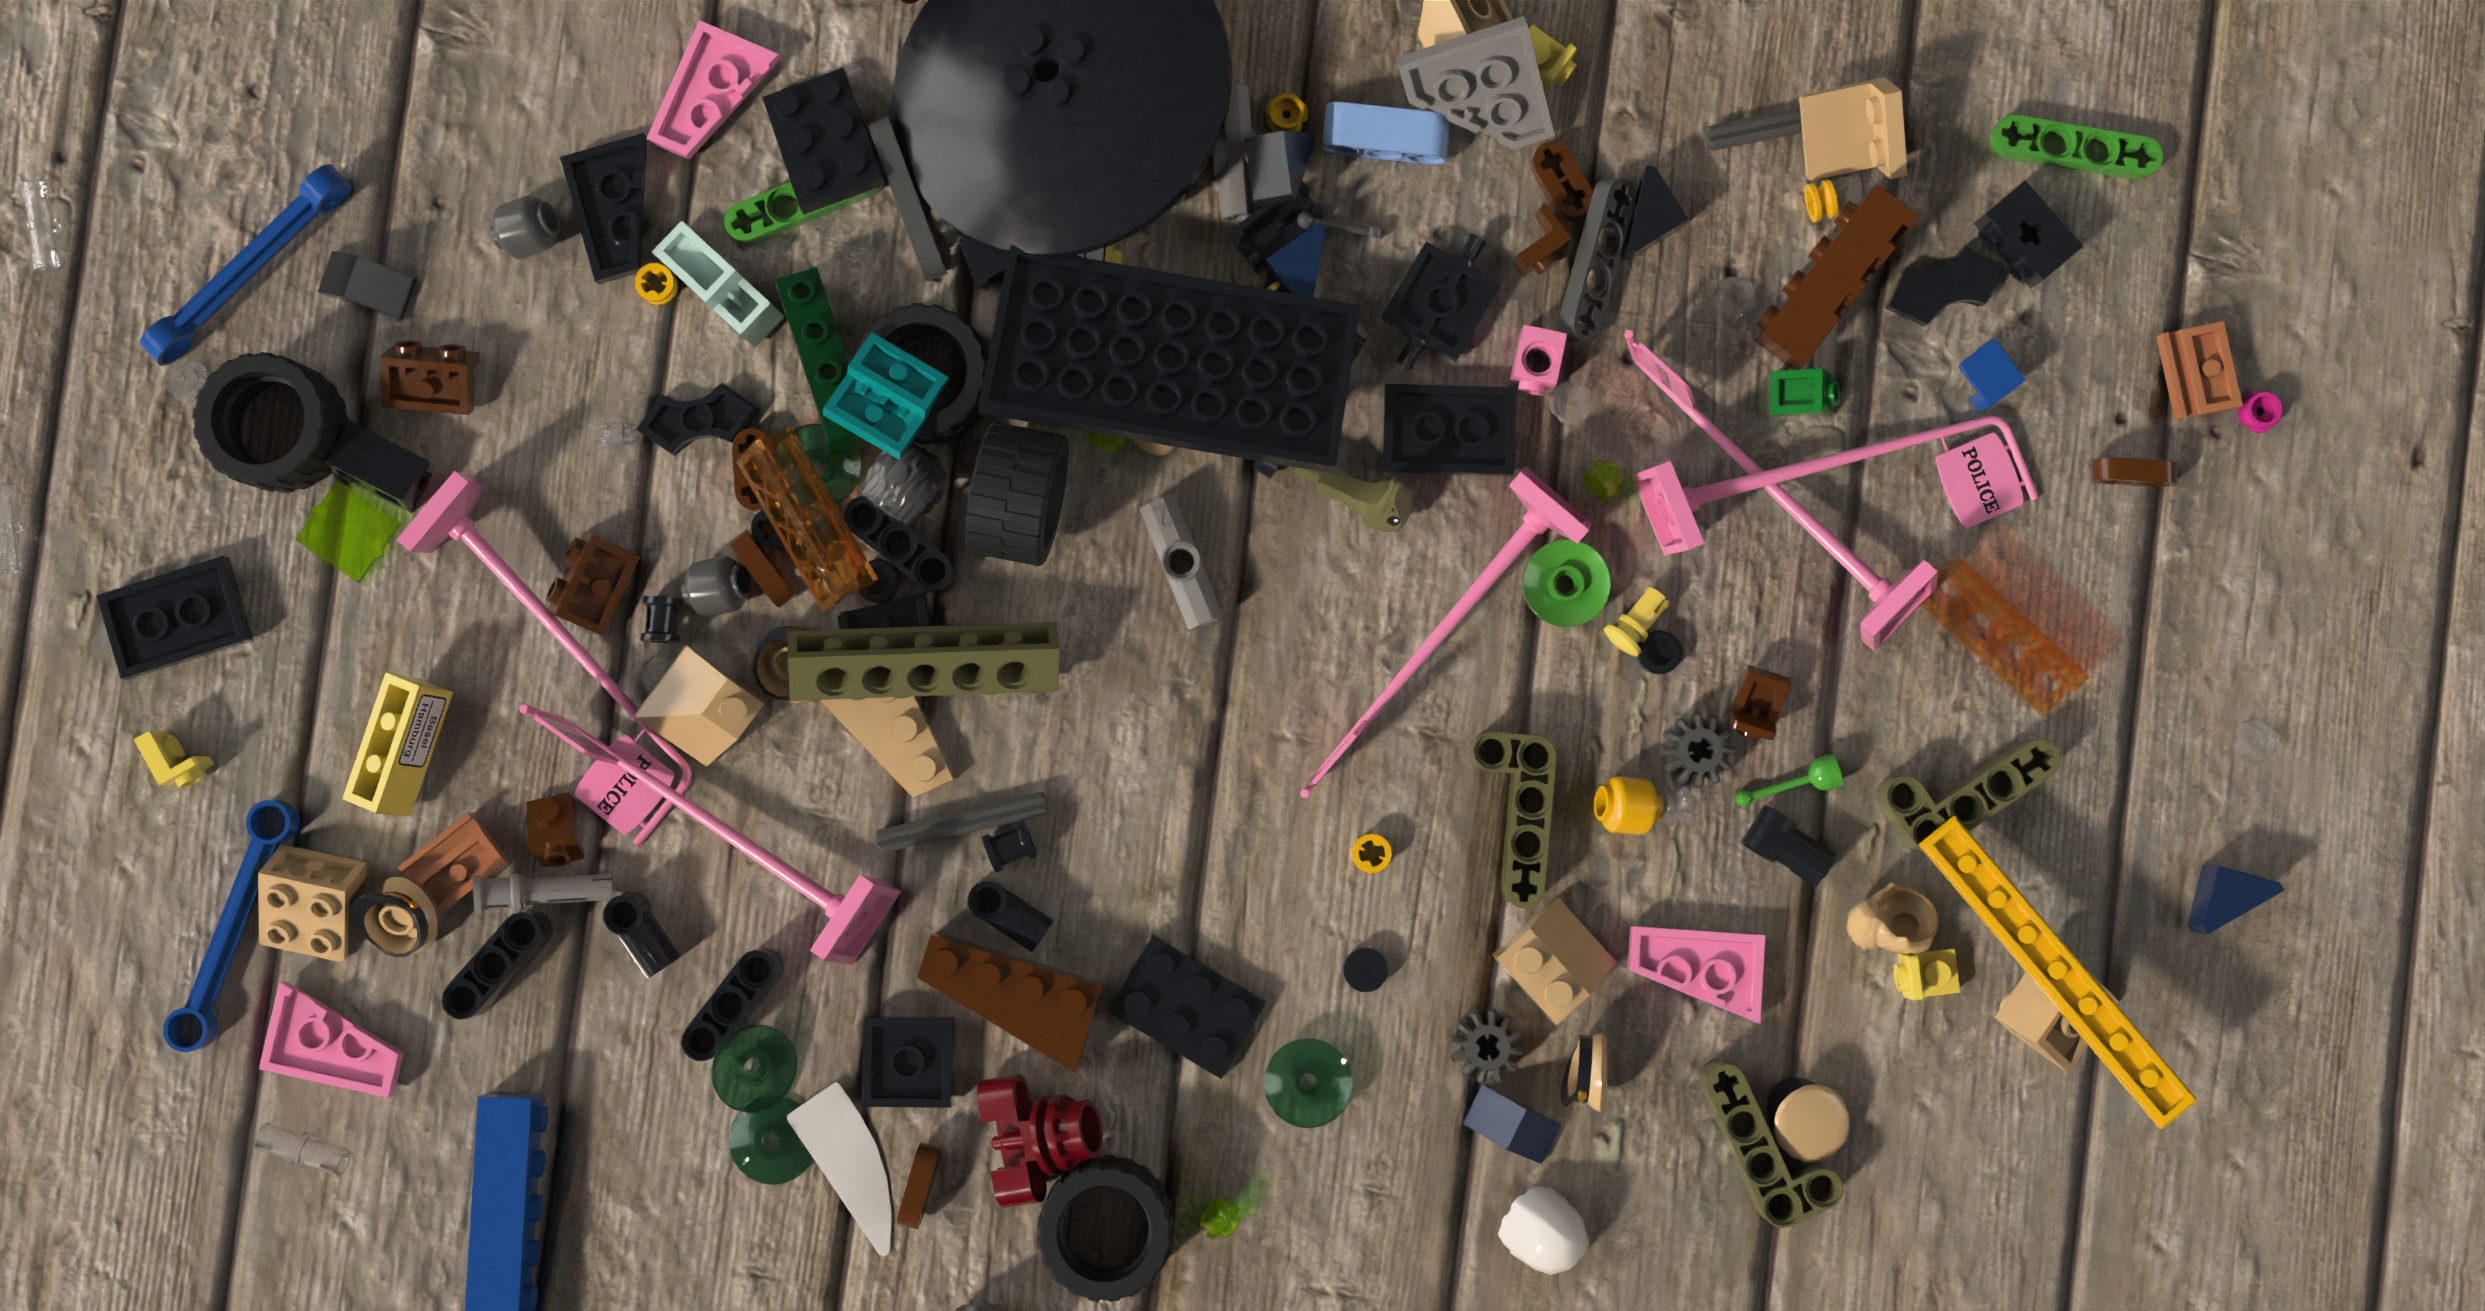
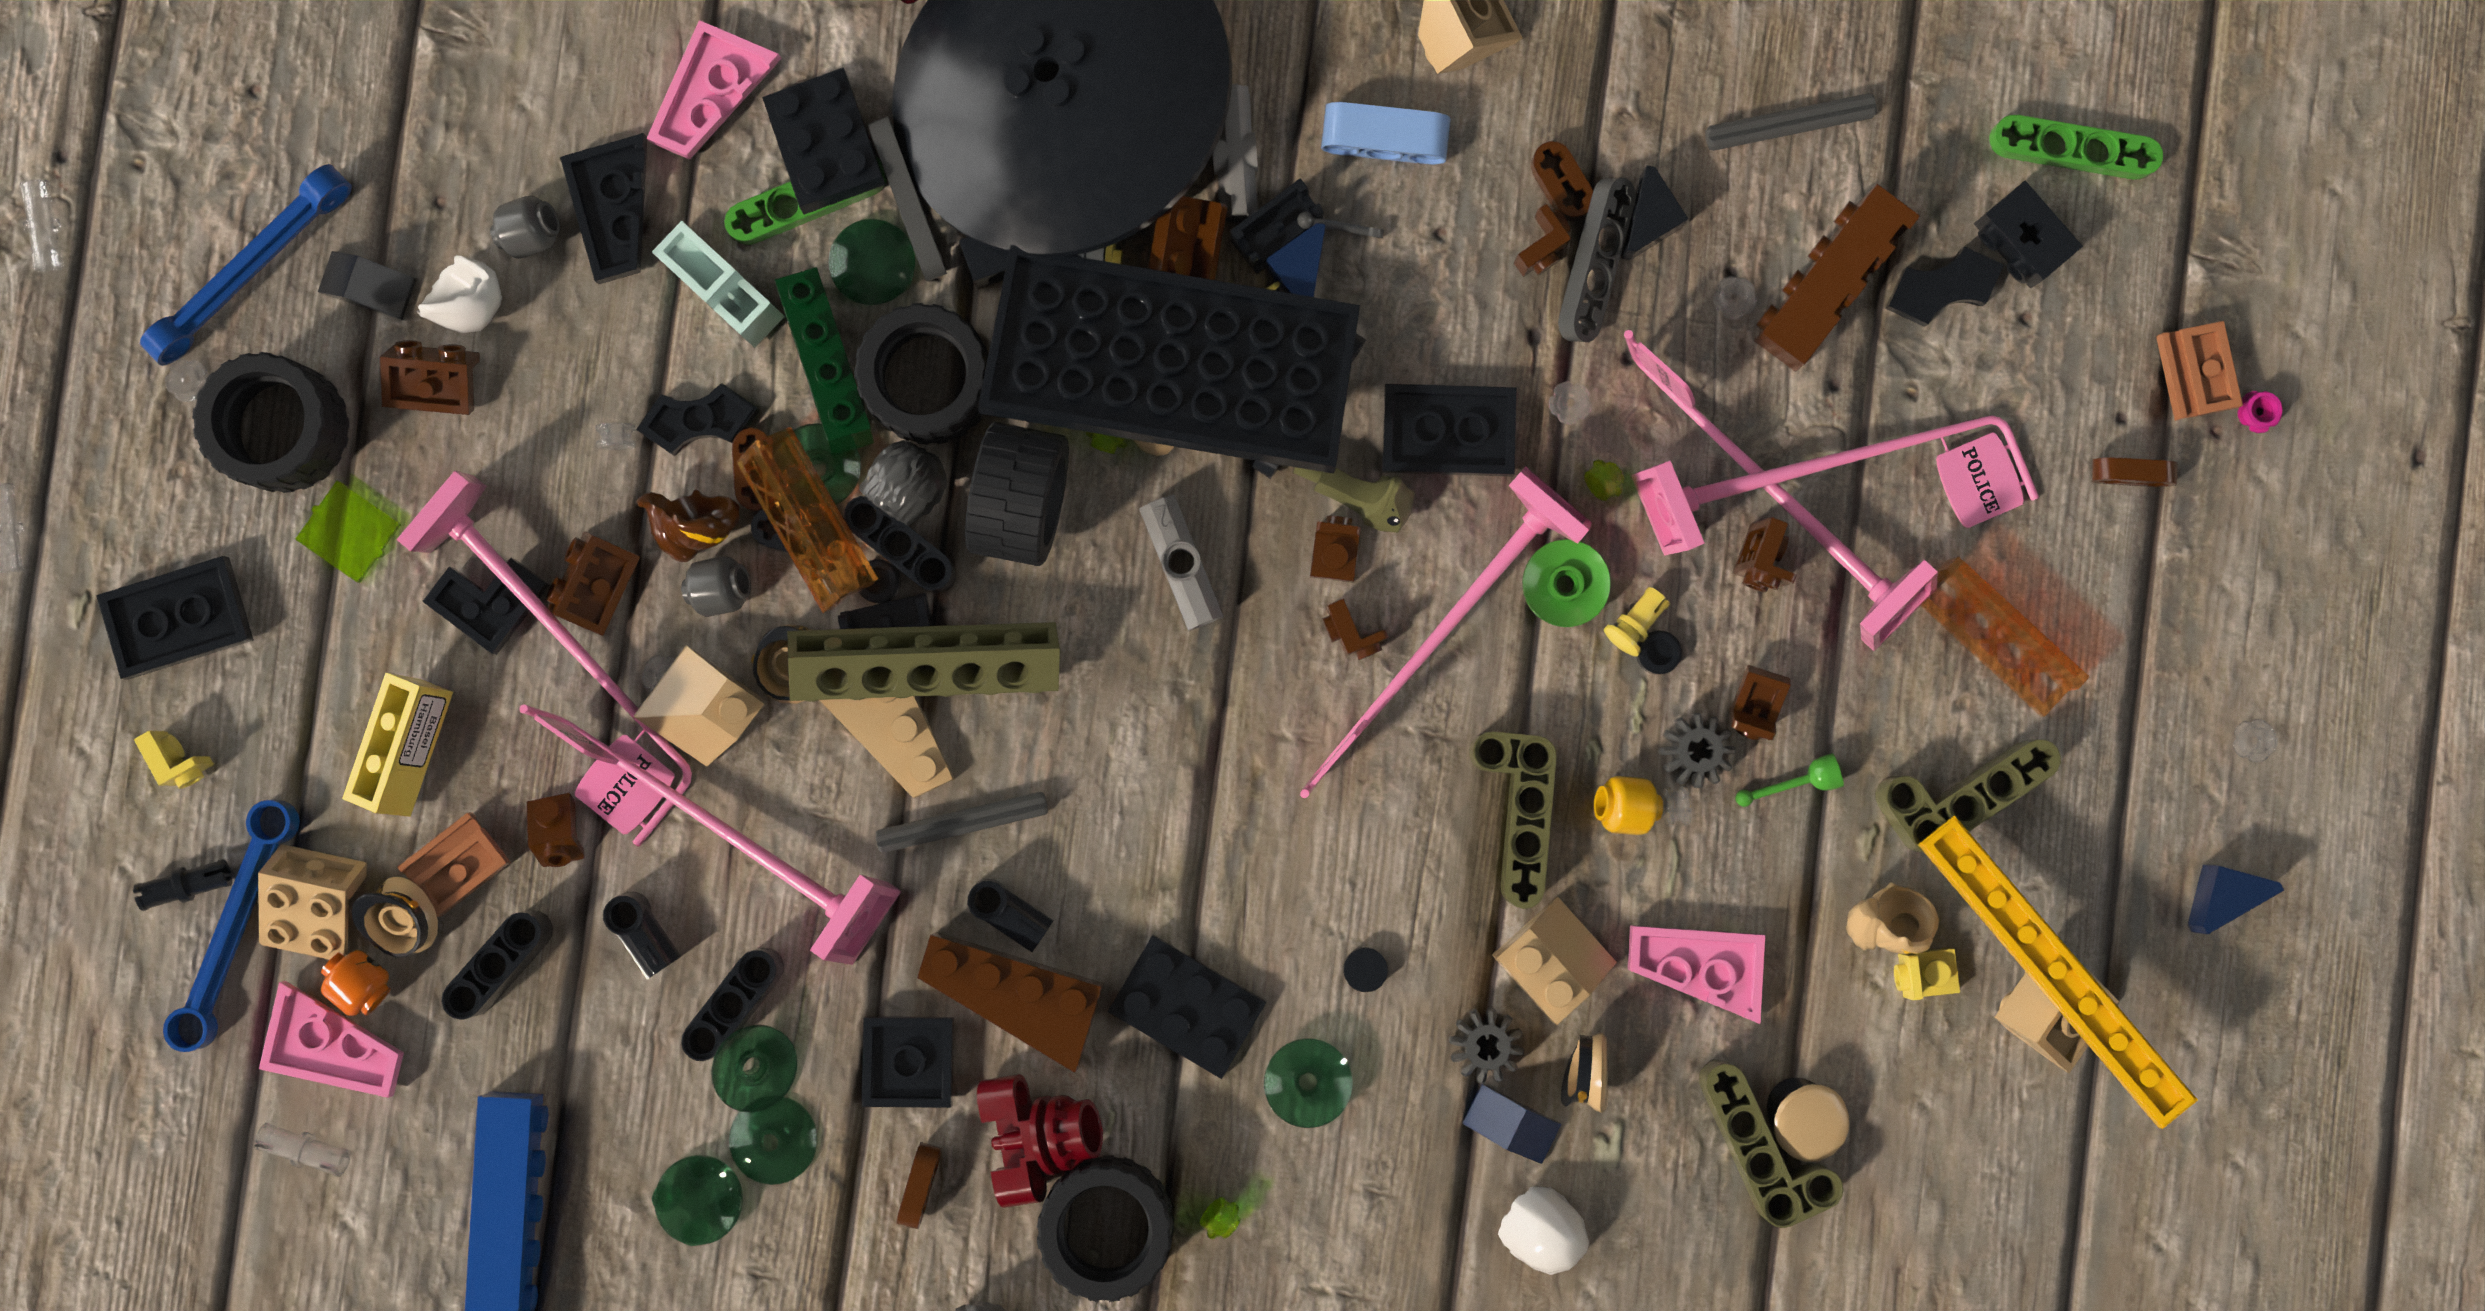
black hinge [324,421,432,514] -> none
light grey pin [473,872,612,915] -> none
yellow bush [635,263,678,305] -> none
black bush [640,596,683,644] -> none
reddish brown beam [729,529,797,608] -> none
white sticker [787,1082,892,1256] -> none
teal slope [823,332,949,460] -> none
black bush [982,820,1038,872] -> none
black slope [1245,131,1316,207] -> none
yellow plate [1266,93,1308,132] -> none
yellow bush [1351,833,1392,873] -> none
black plate [1381,233,1501,370] -> none
light grey plate [1396,16,1555,150] -> none
bright pink brick [1509,324,1567,396] -> none
light yellow bracket [1529,24,1577,93] -> none
black piece [1740,805,1837,886] -> none
green bracket [1770,368,1840,417] -> none
tan bracket [1799,77,1908,181] -> none
yellow bush [1804,179,1838,223] -> none
blue panel [1958,338,2026,413] -> none
none -> black pin [133,859,233,911]
none -> orange head [321,950,391,1016]
none -> white hair [416,255,502,333]
none -> black plate [422,558,550,655]
none -> reddish brown hair [636,489,740,562]
none -> clear green dish [652,1155,743,1246]
none -> clear green dish [828,219,915,305]
none -> reddish brown bracket [1148,196,1227,280]
none -> reddish brown bracket [1310,516,1361,583]
none -> reddish brown bracket [1322,599,1389,660]
none -> reddish brown bracket [1732,517,1797,593]

